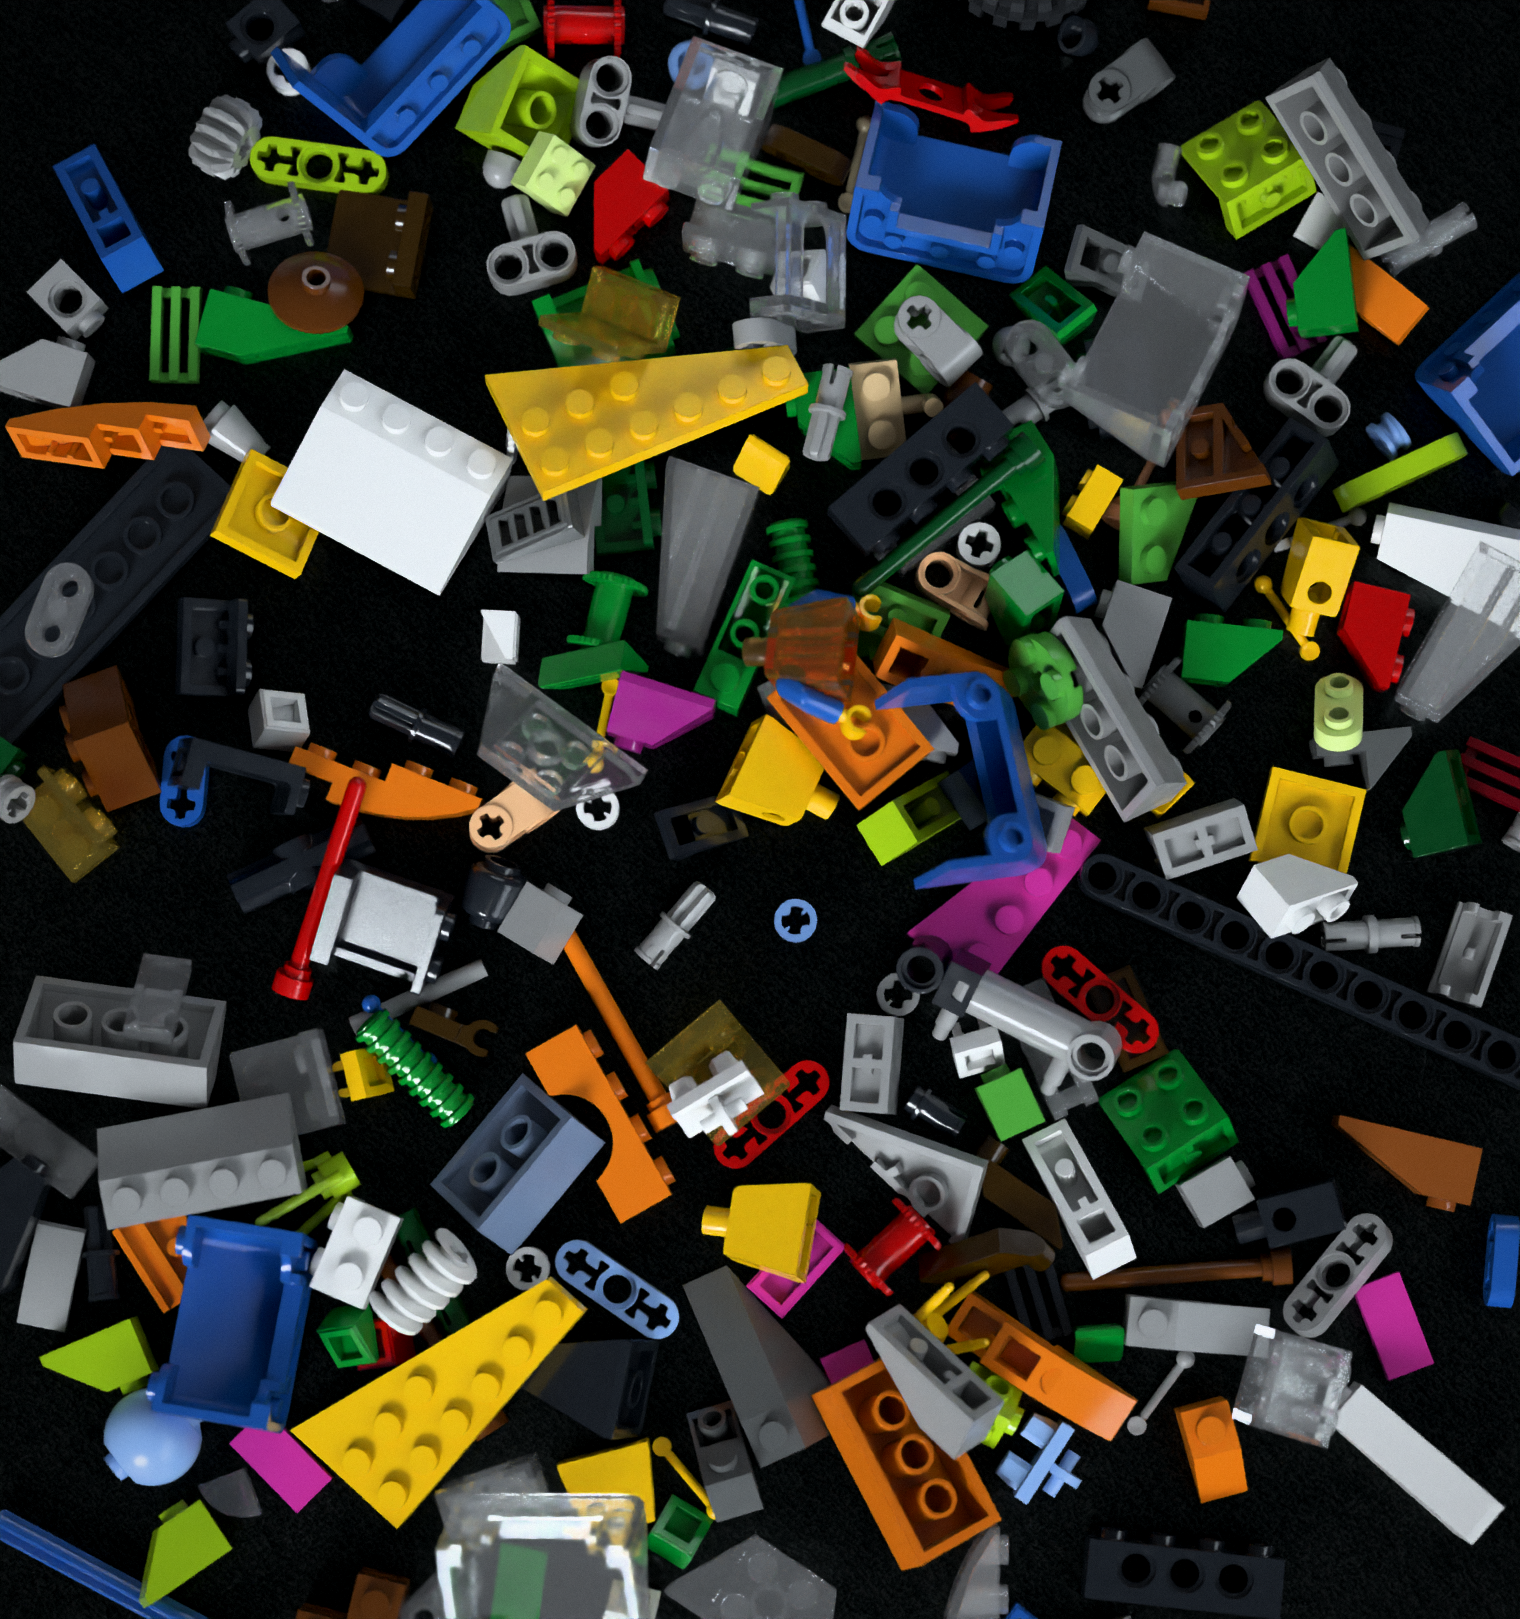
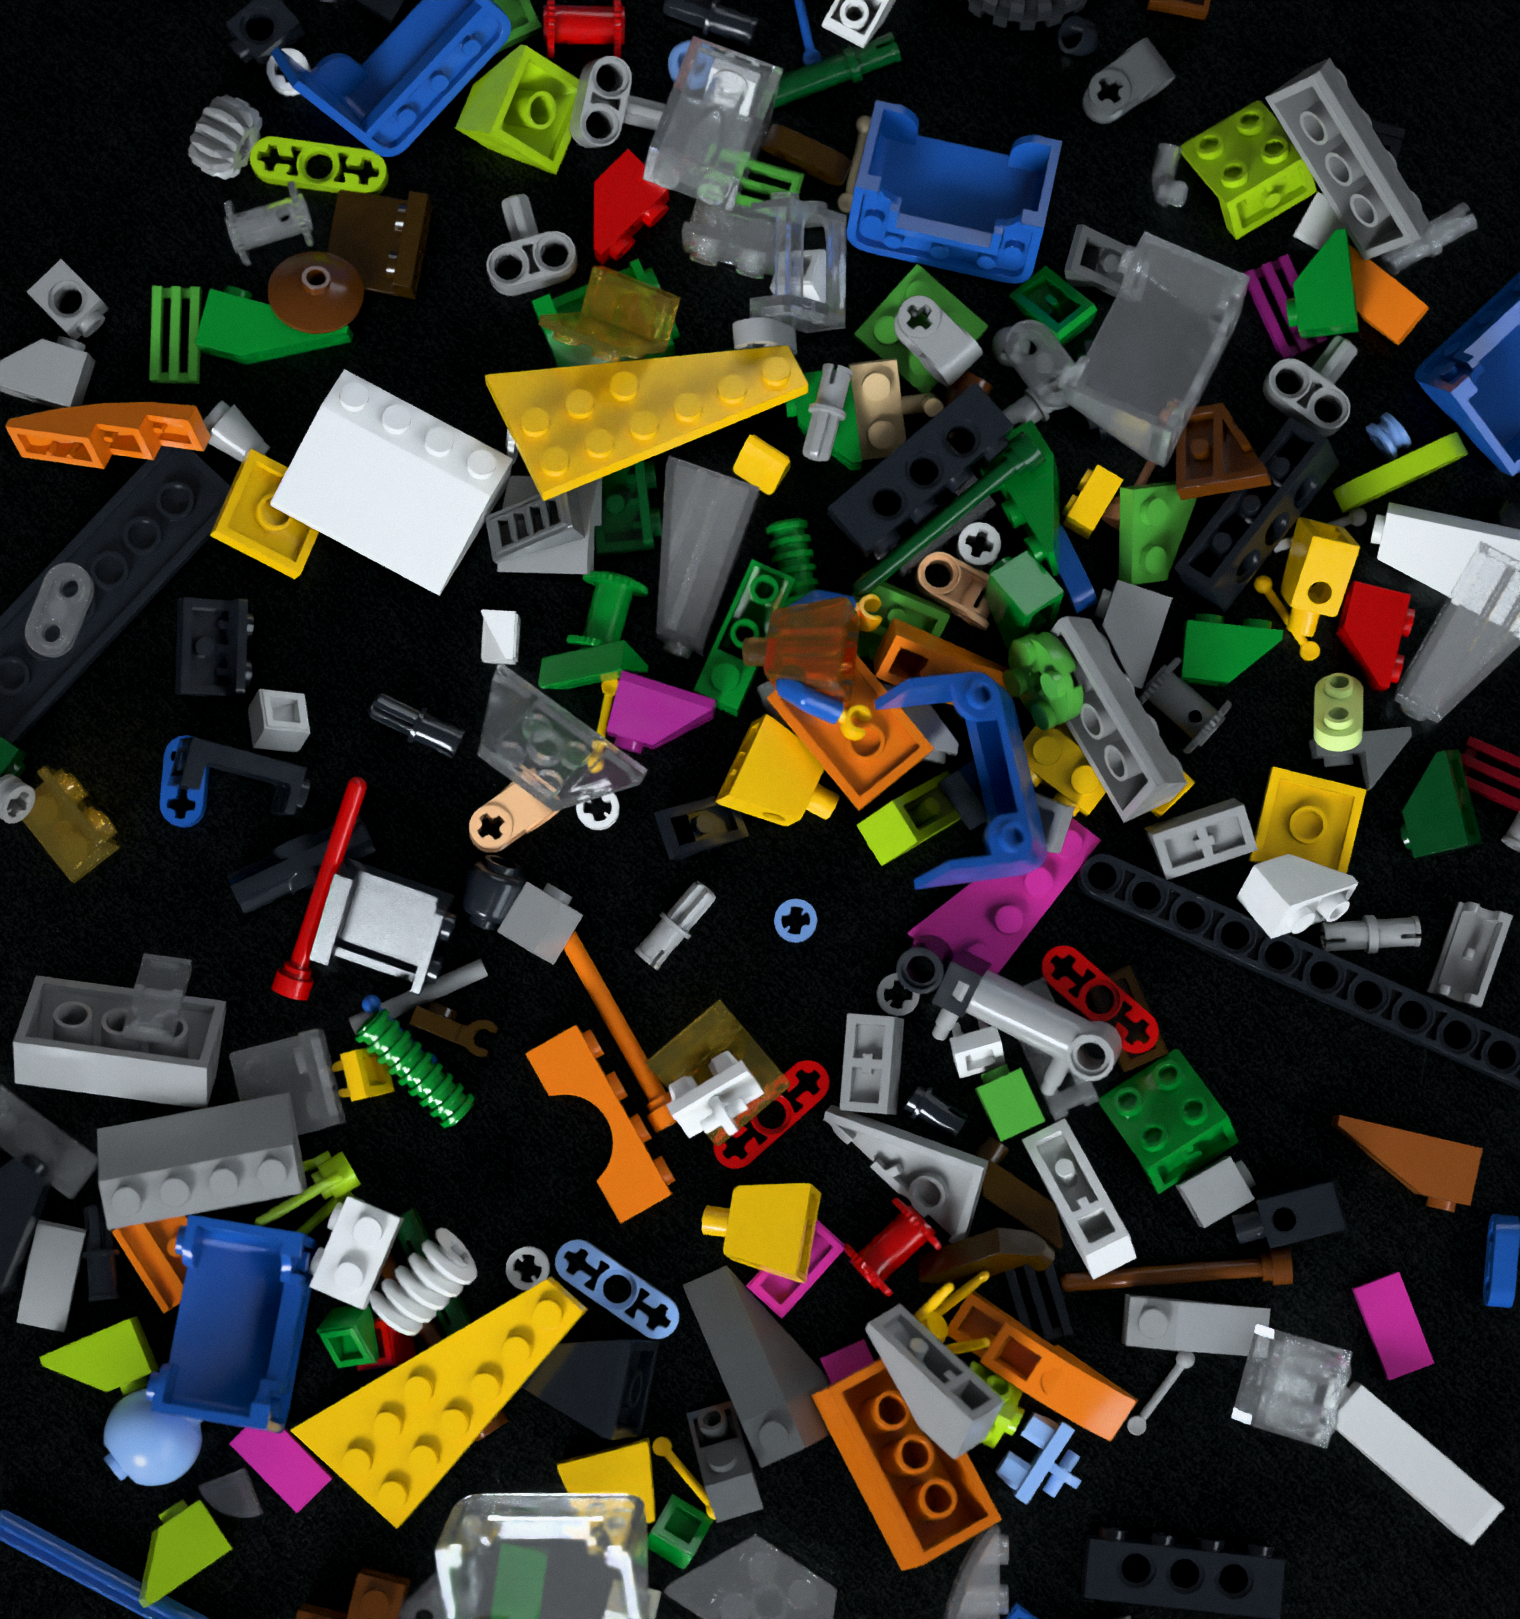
blue slope [53,144,164,293] -> none
reddish brown brick [59,665,162,812] -> none
orange slope [289,743,485,820] -> none
sand blue slope [430,1073,605,1255] -> none
clear panel [435,1451,551,1542] -> none
light grey hinge [483,150,521,189] -> none
yellowish green piece [510,131,596,217] -> none
red piece [844,45,1019,132] -> none
green slope [1072,1323,1124,1363] -> none
orange slope [1174,1396,1248,1504] -> none
light grey beam [1283,1213,1393,1338] -> none

